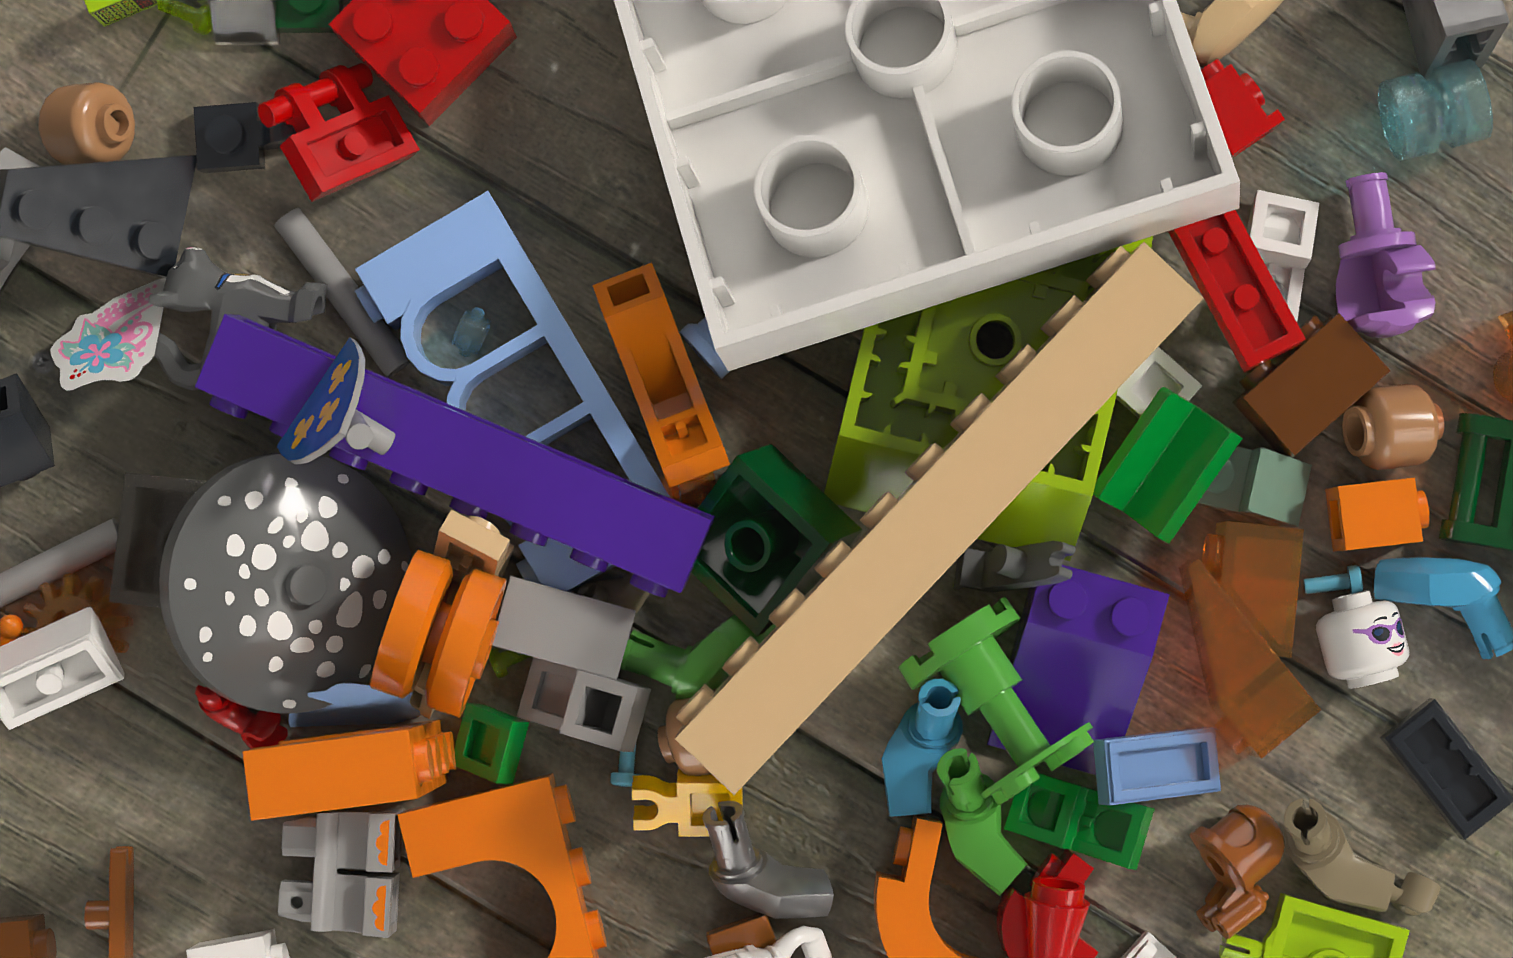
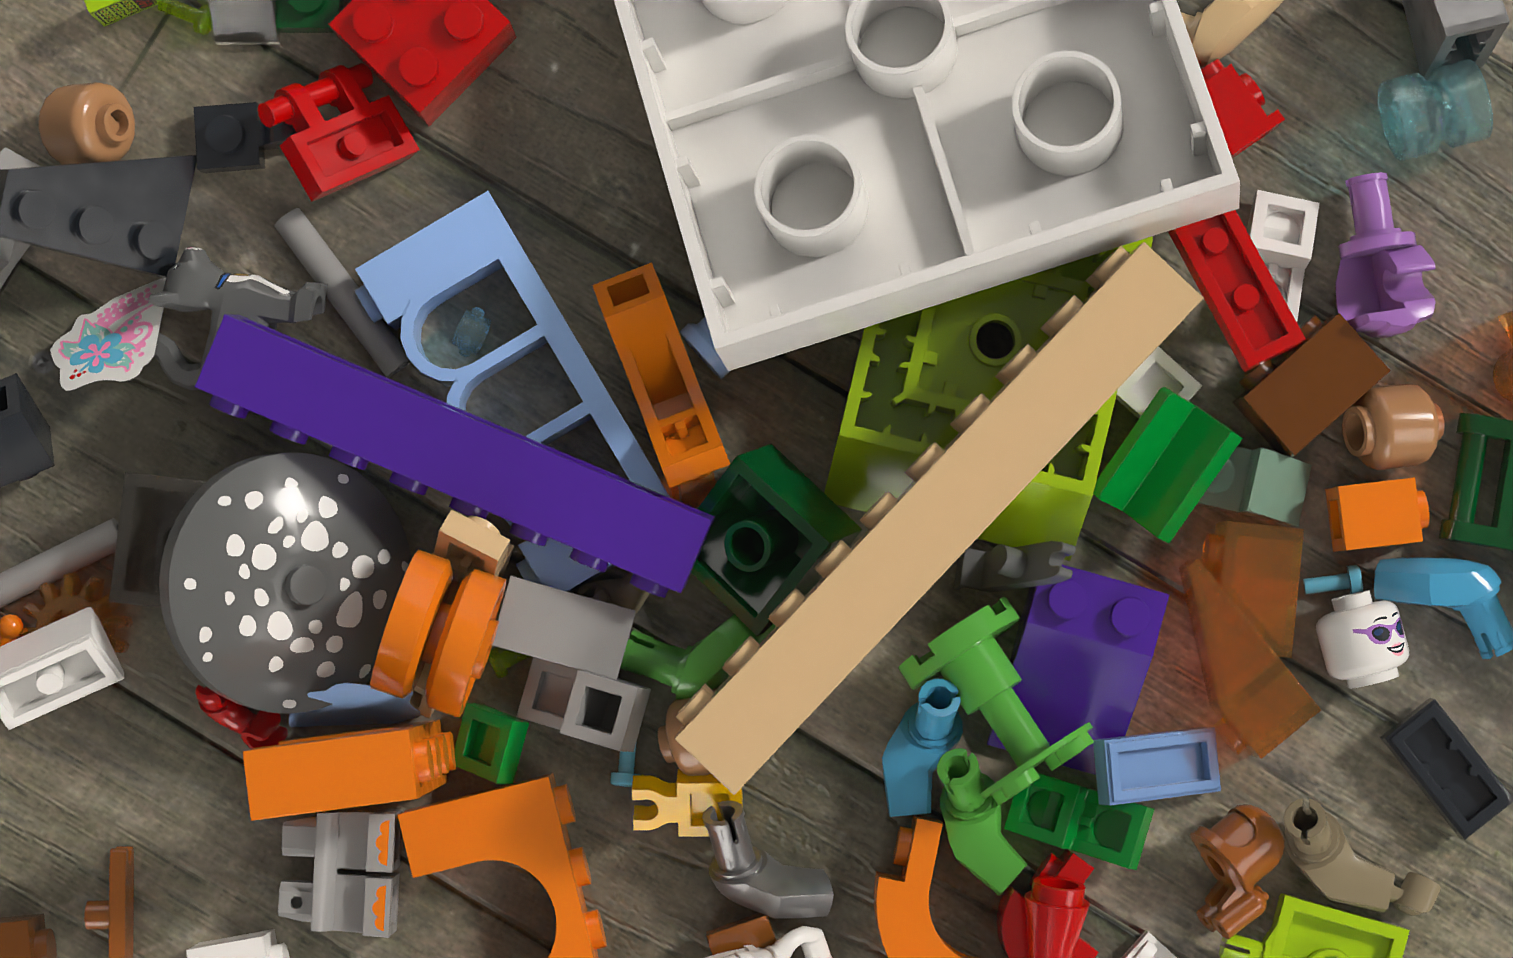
shield [277,337,395,464] -> none

